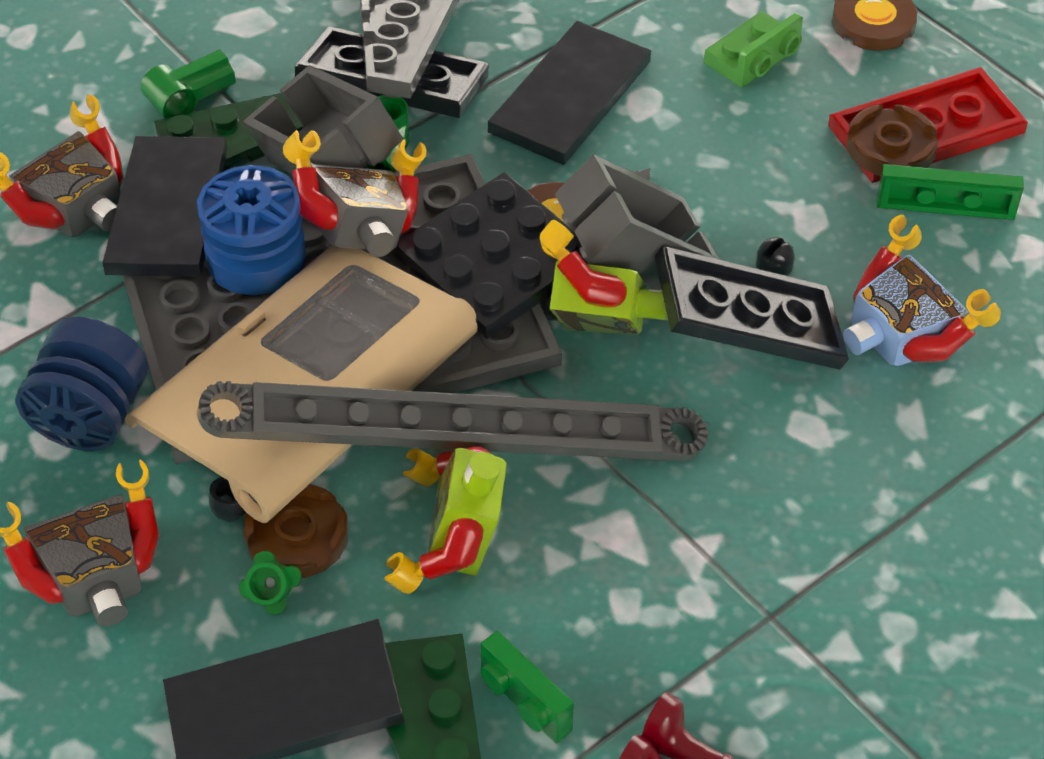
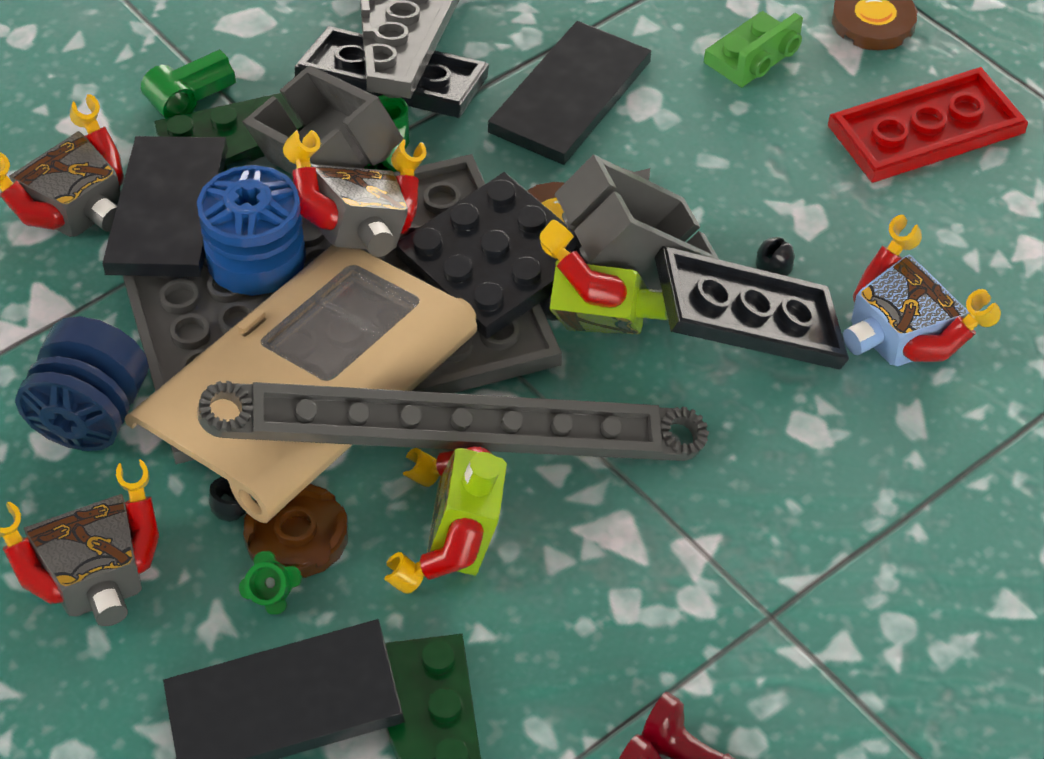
green plate [480,630,574,744] -> none
reddish brown tile [846,105,938,176] -> none
green tile [877,164,1024,220] -> none

